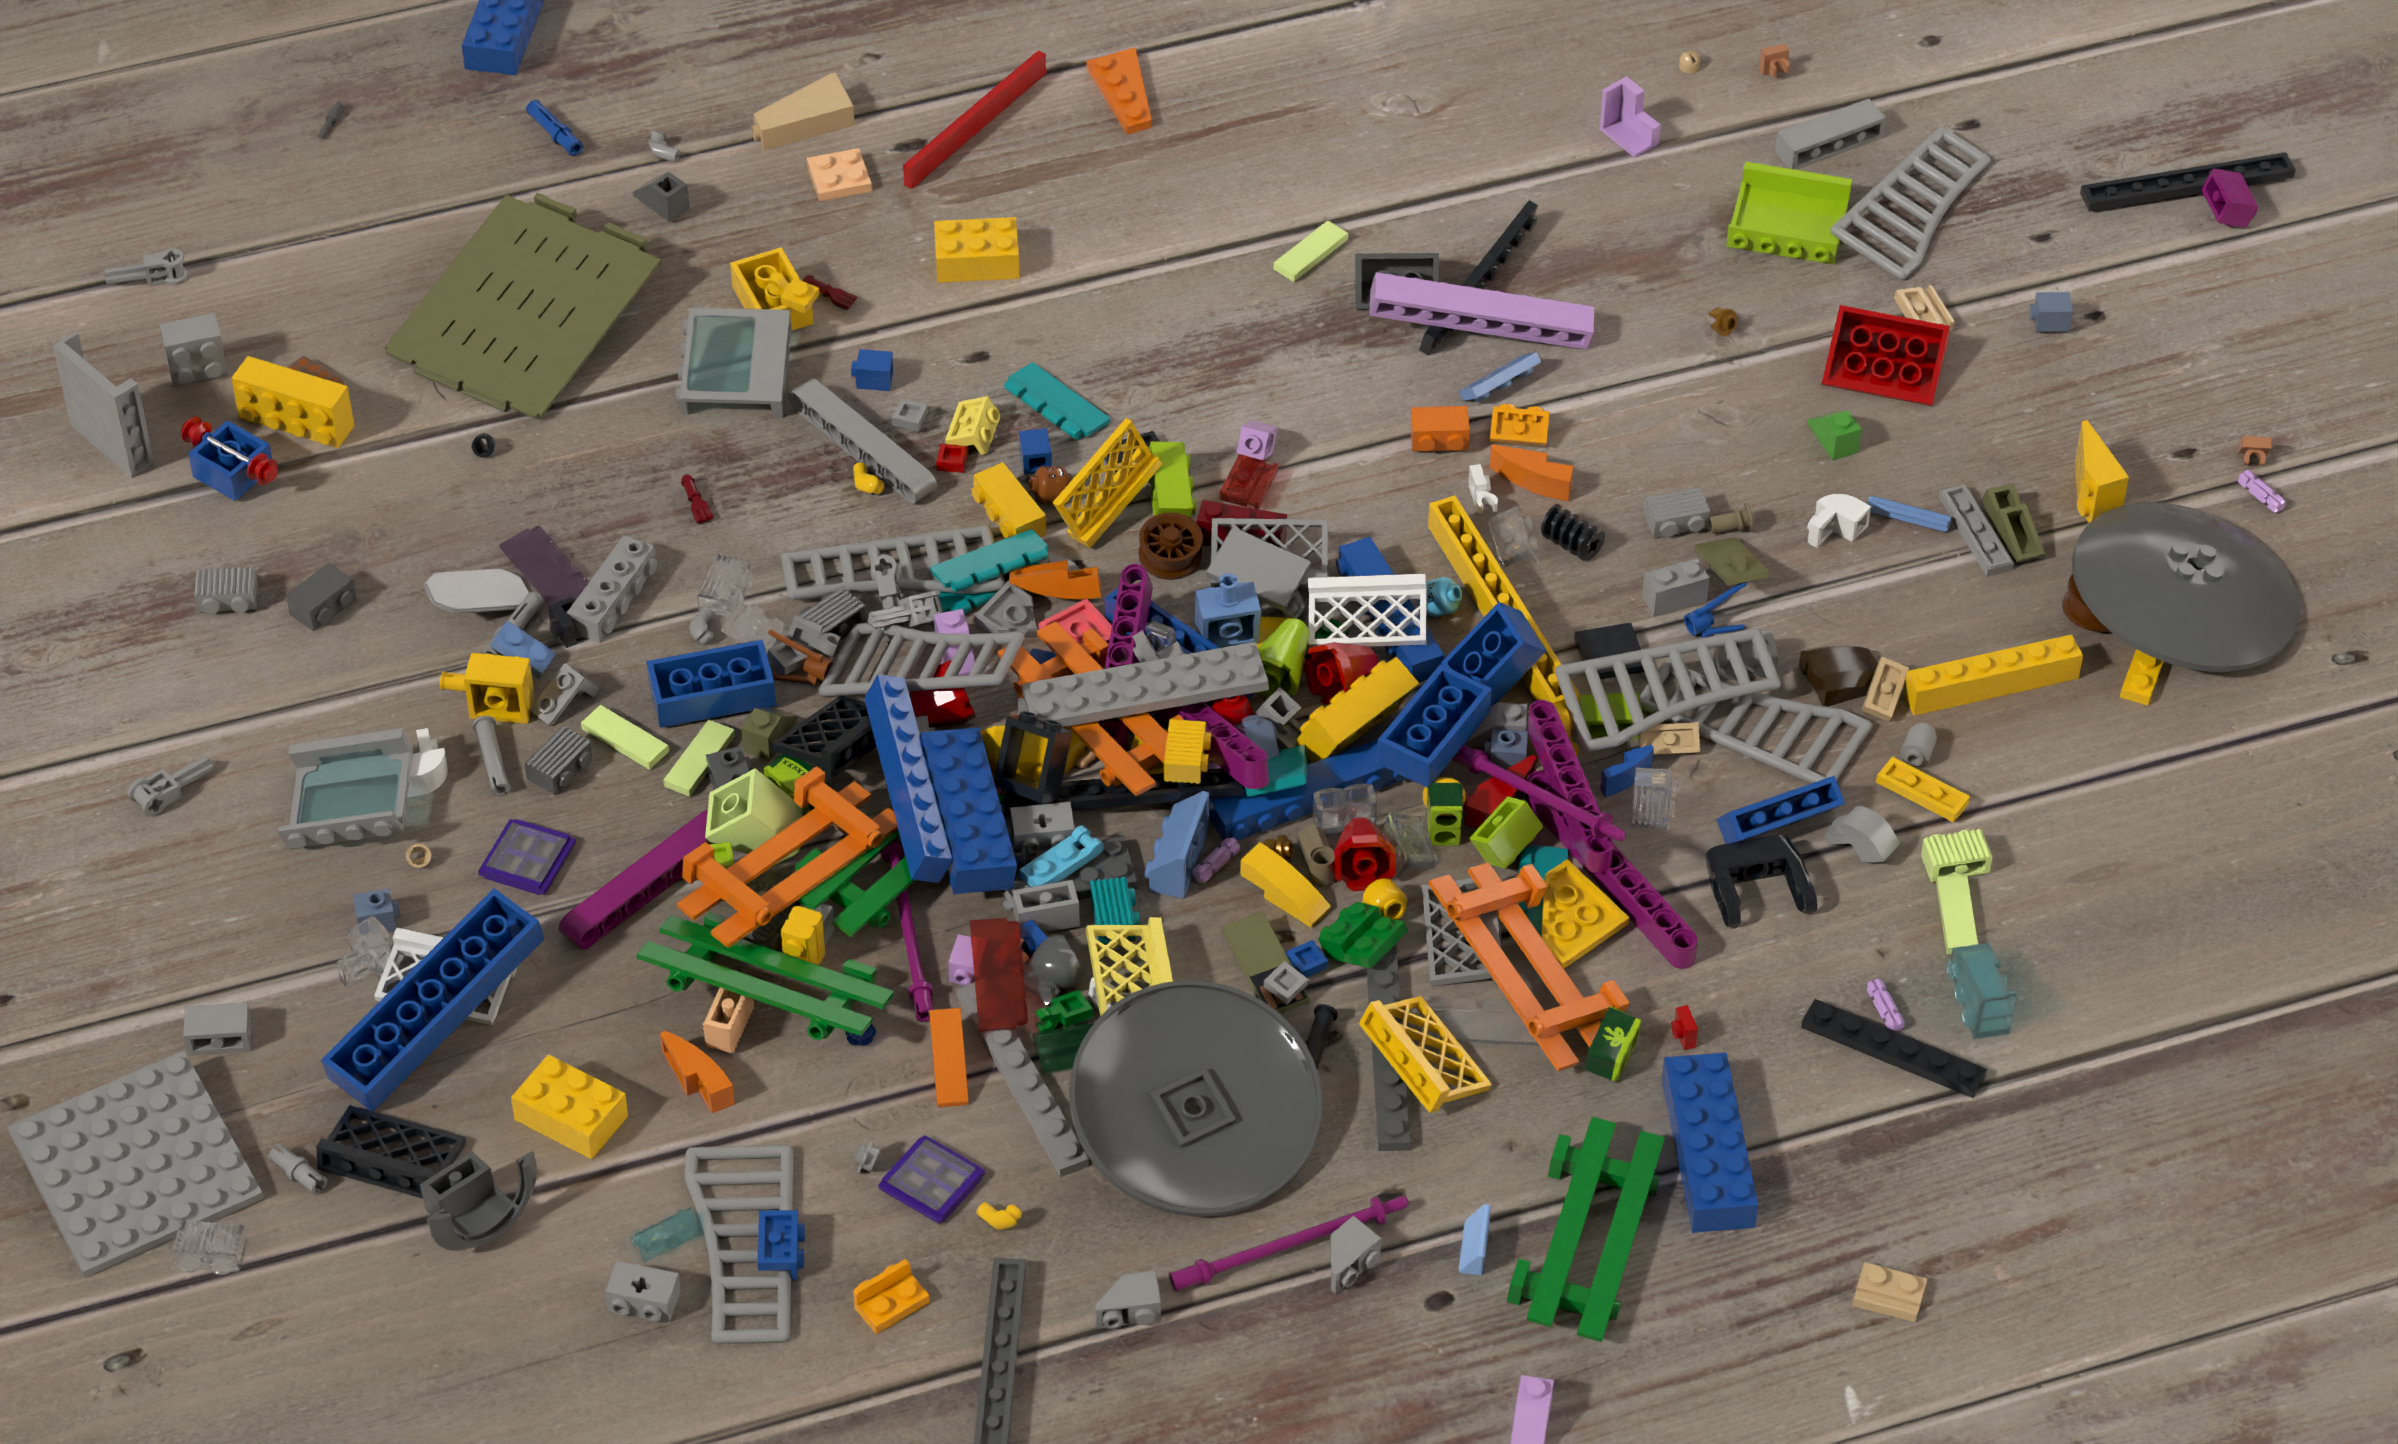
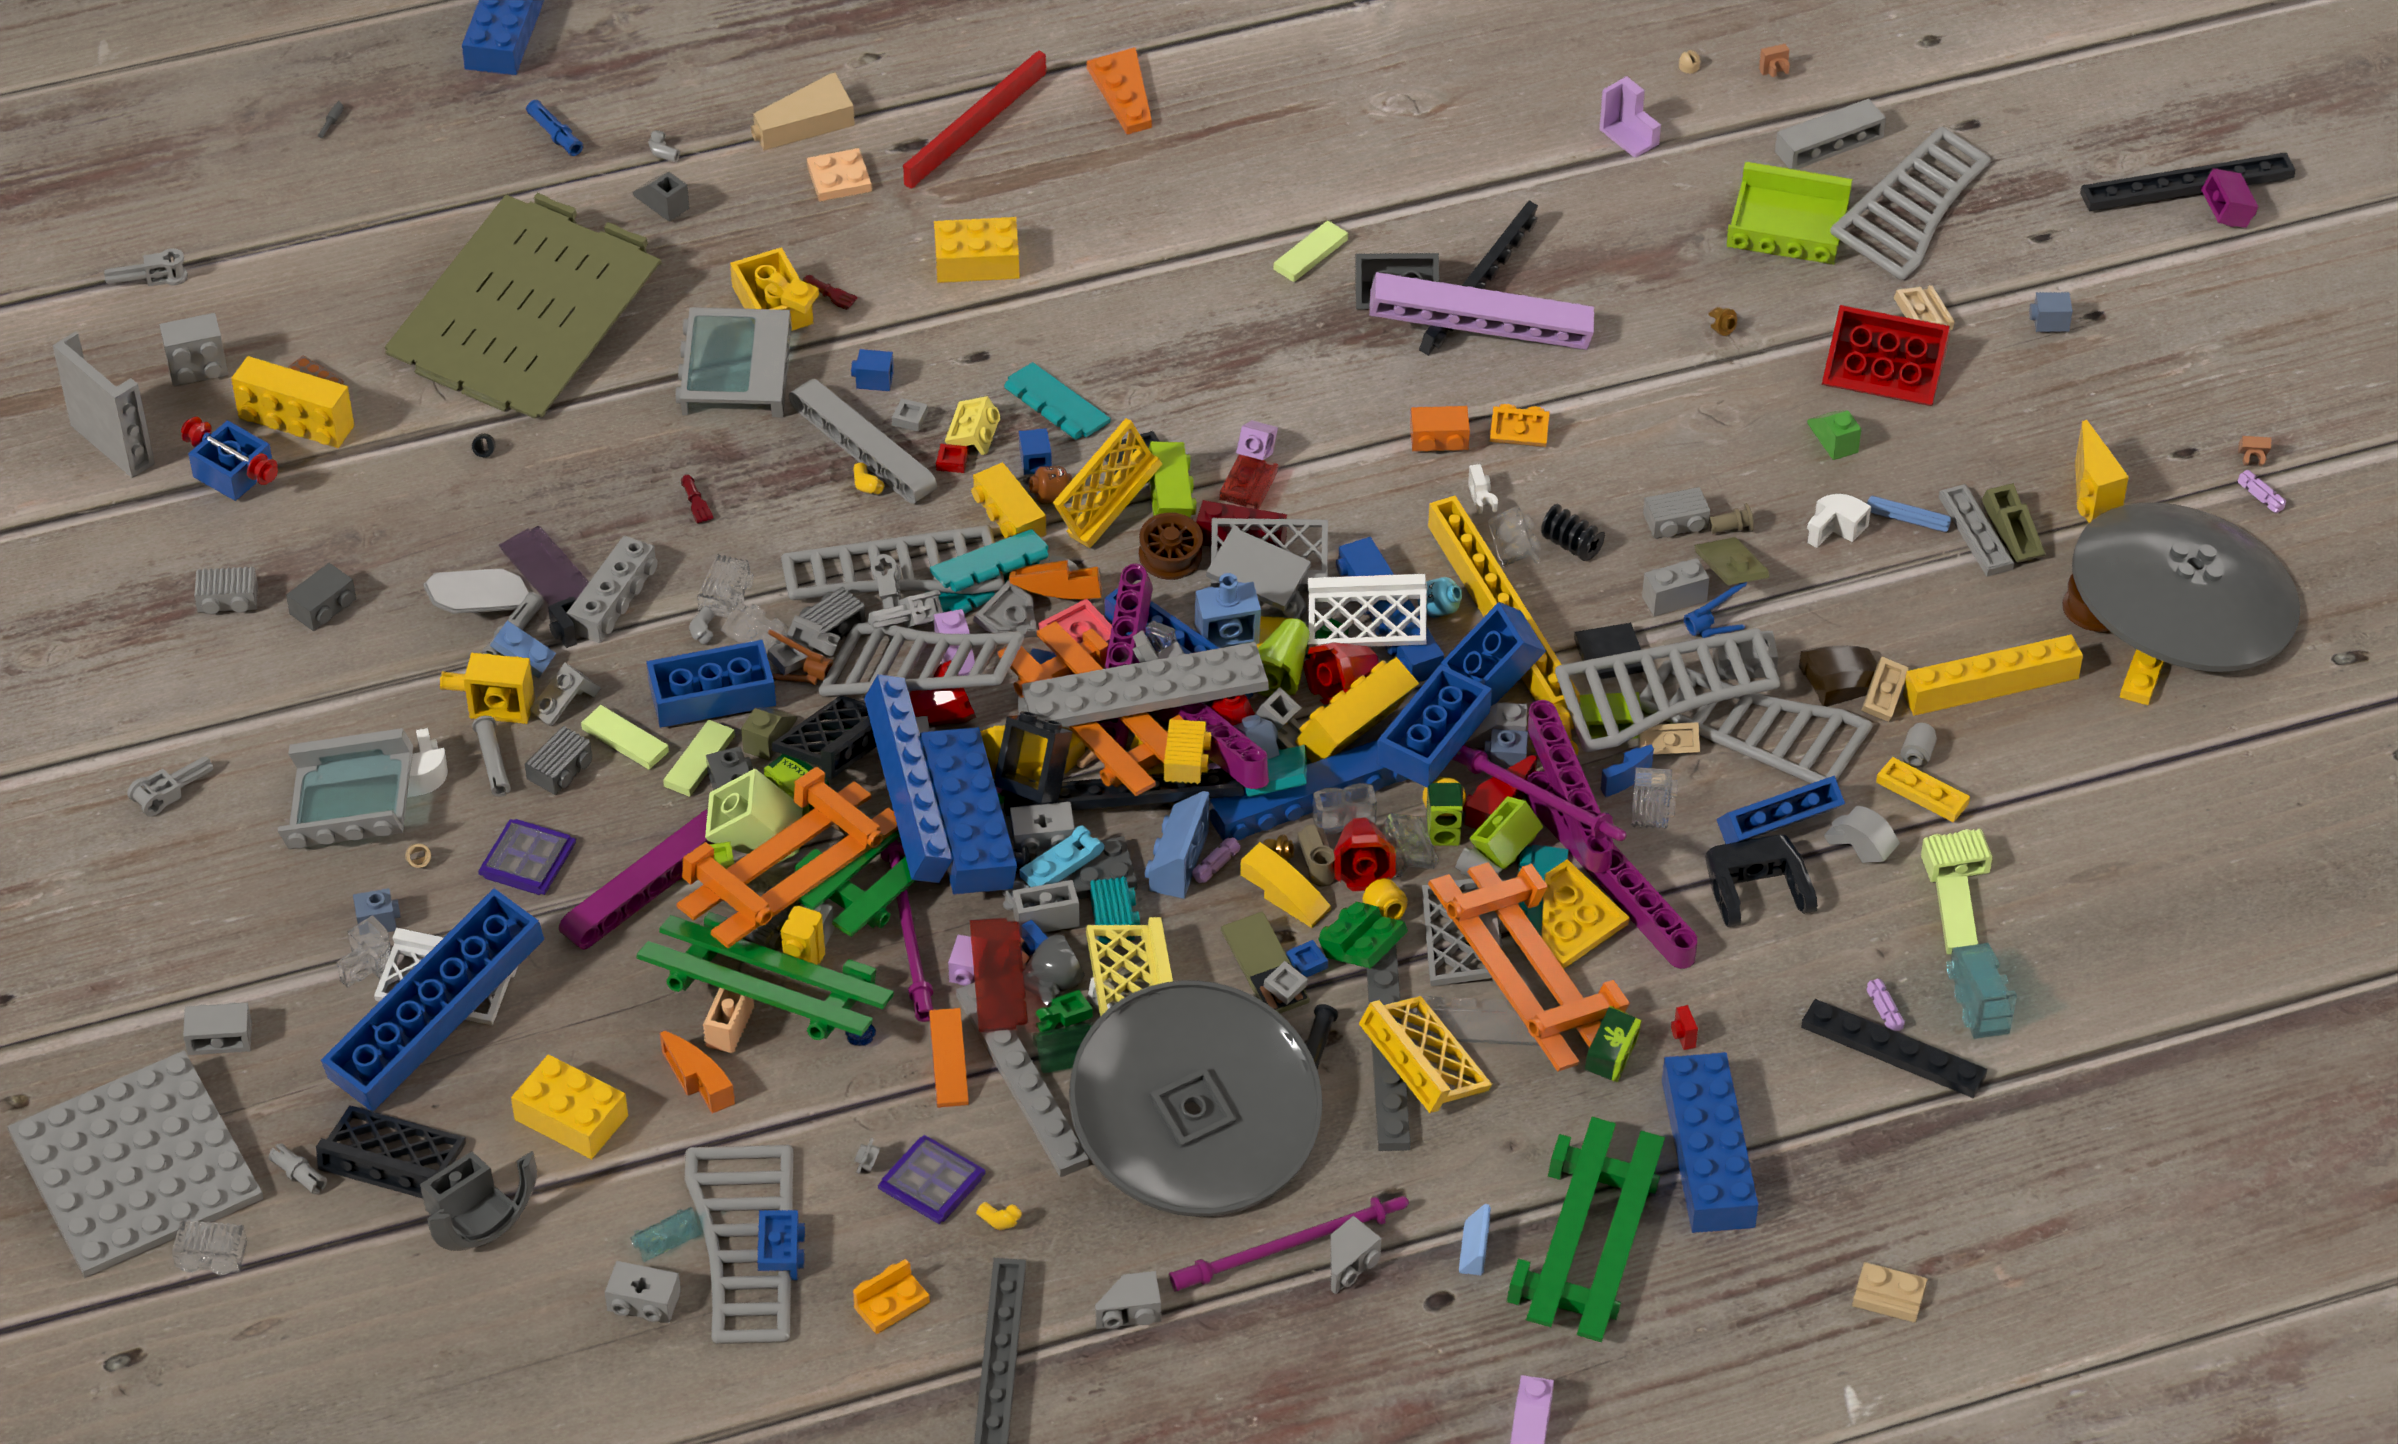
medium blue plate [1459,352,1541,402] -> none
orange slope [1490,444,1574,502] -> none
none -> light grey cone [1455,847,1503,877]

